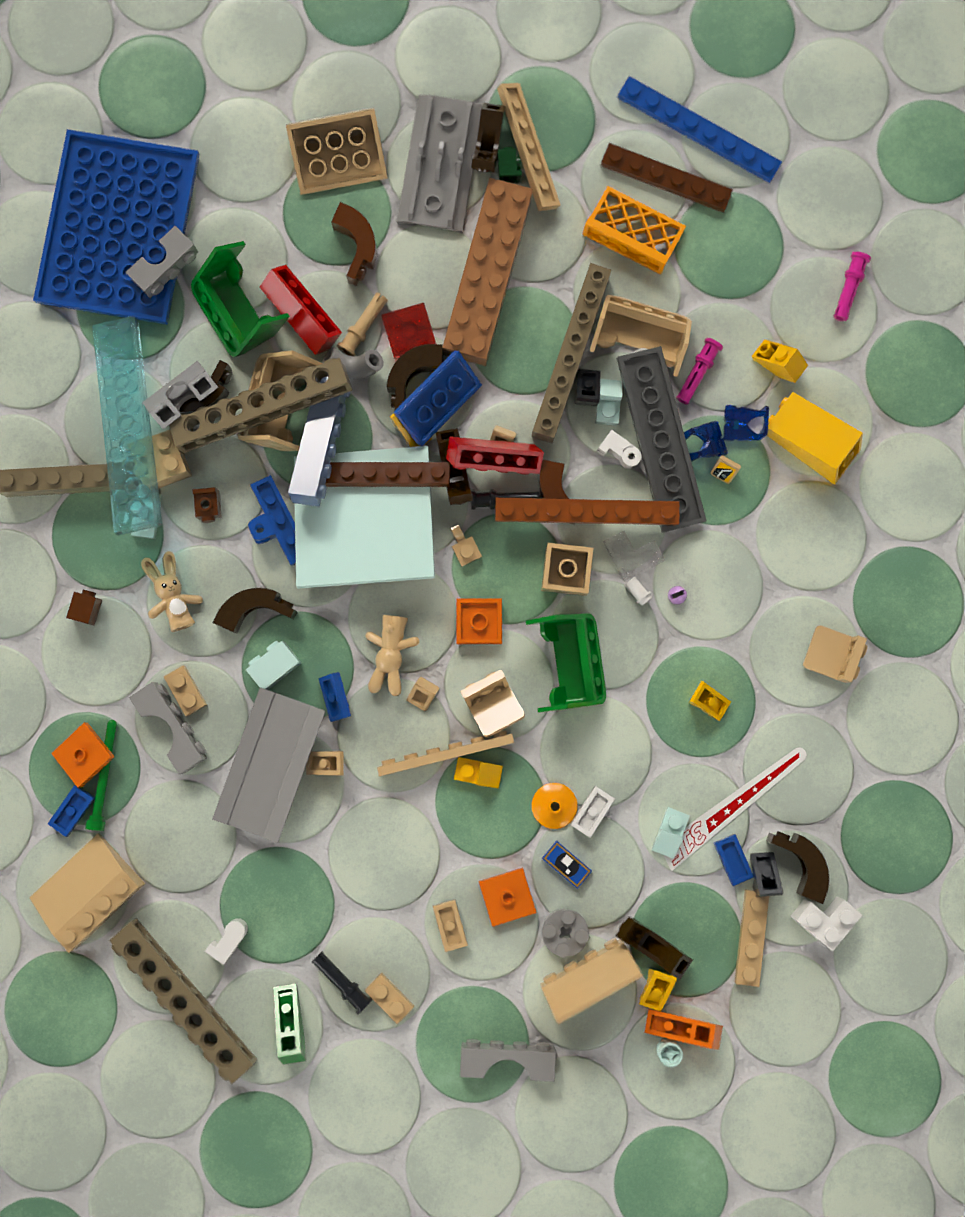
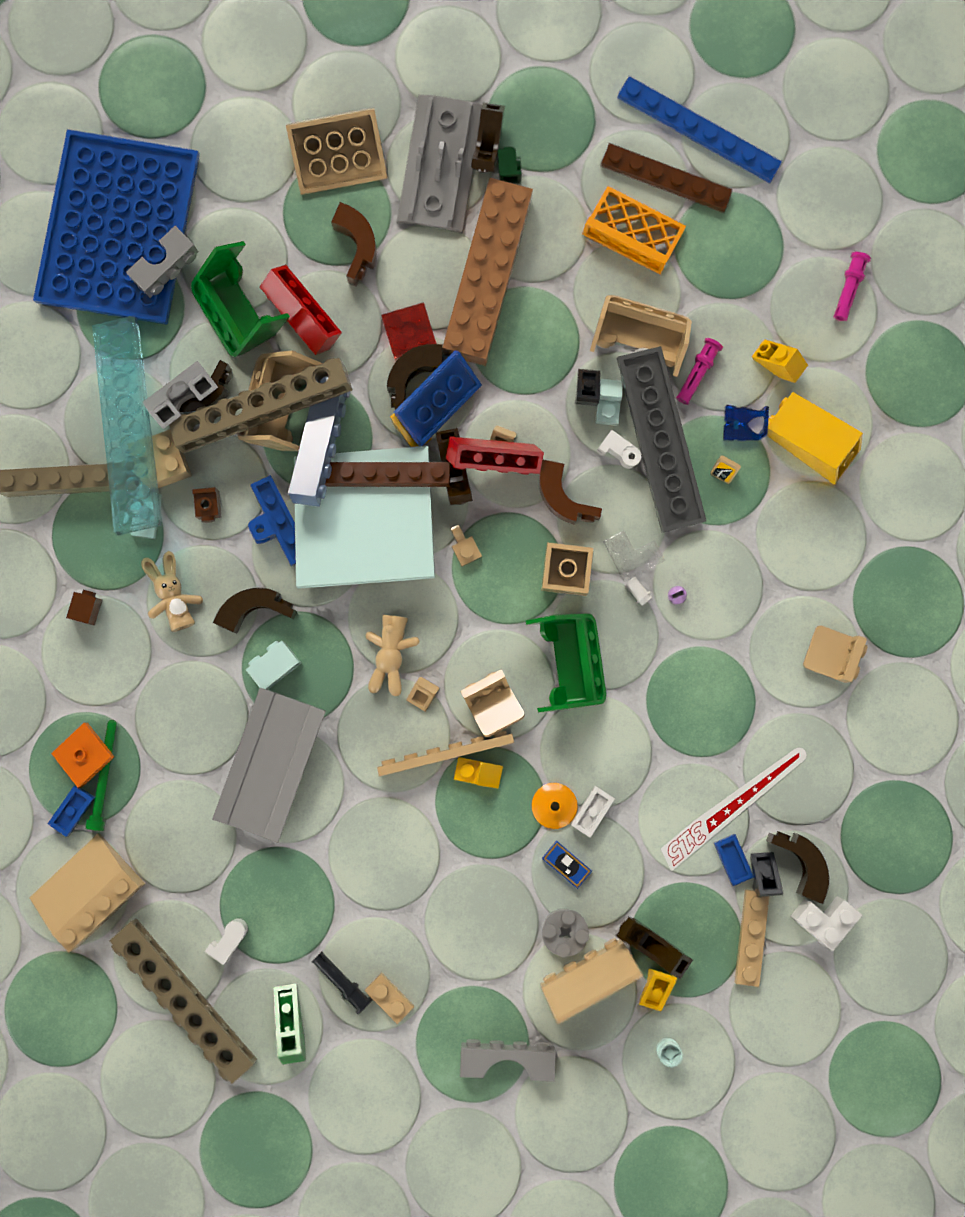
light grey arch [129,682,207,775] -> none
tan plate [164,665,207,716] -> none
tan slope [306,751,343,775] -> none
blue plate [318,672,351,722] -> none
light grey cylinder [322,347,384,379] -> none
tan pin [337,292,388,356] -> none
tan plate [433,899,468,952] -> none
orange plate [456,598,502,644] -> none
black pin [471,489,540,510] -> none
orange plate [479,867,537,927] -> none
dark orange plate [495,498,679,525] -> none
tan plate [497,83,561,211] -> none
dark tan brick [531,263,612,444] -> none
orange slope [644,1009,723,1050] -> none
light aqua slope [652,807,690,859] -> none
clear blue piece [684,421,728,462] -> none
yellow slope [689,681,731,721] -> none

